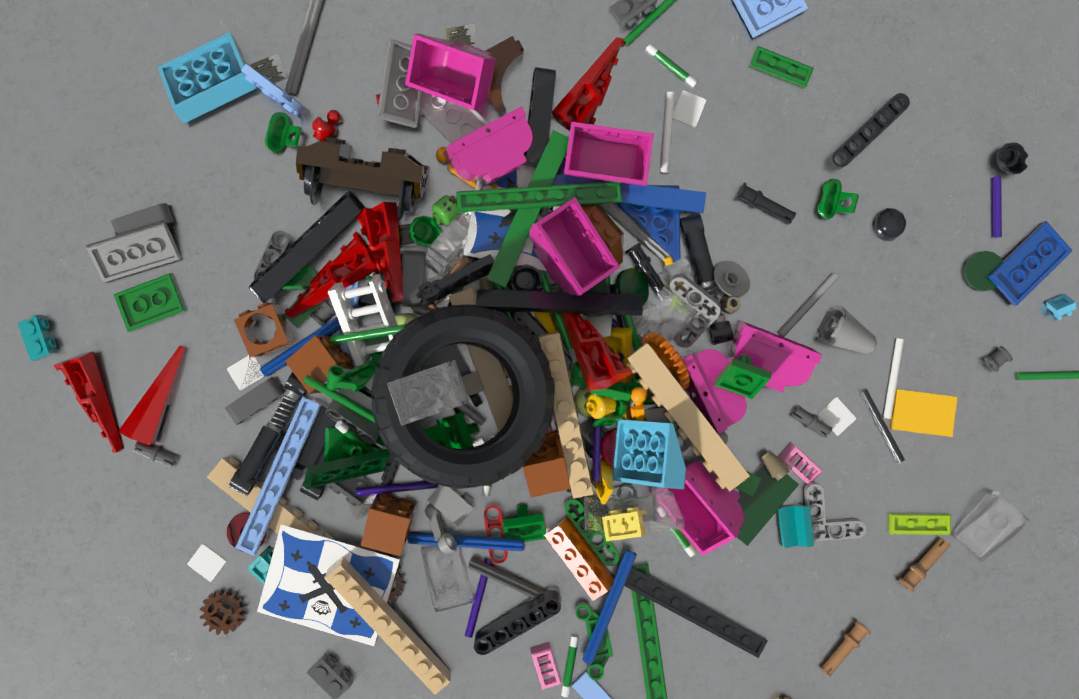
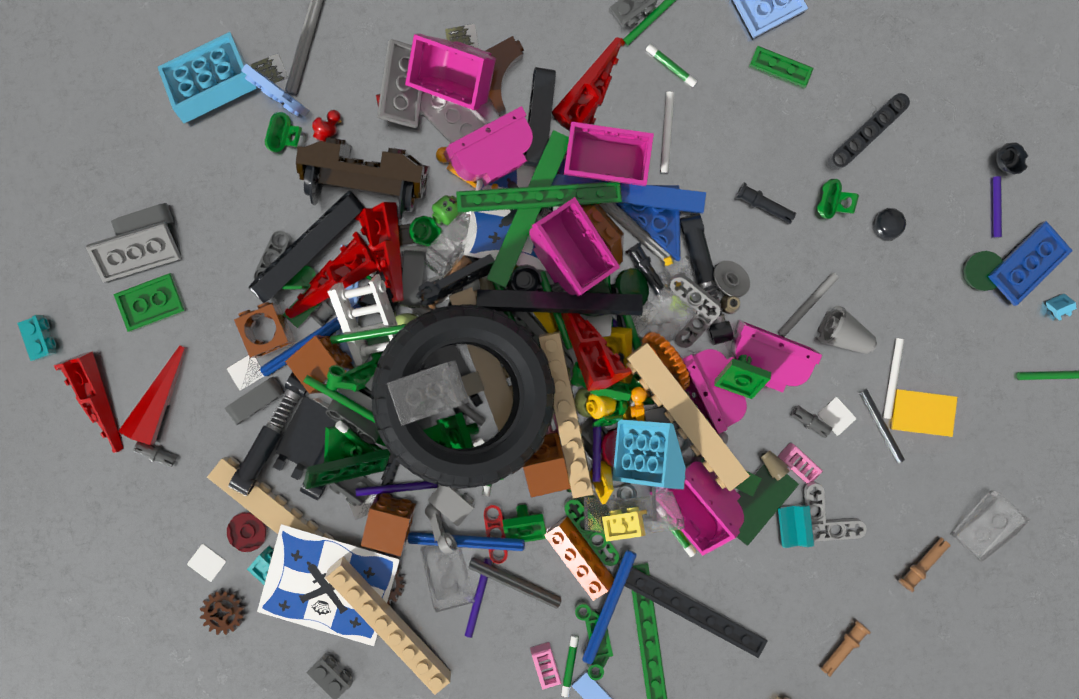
light blue tile [235,397,322,556] -> none
black beam [474,590,561,655] -> none
white sticker [673,90,706,127] -> none
lime tile [889,513,951,535] -> none
dark grey bush [984,346,1013,372] -> none

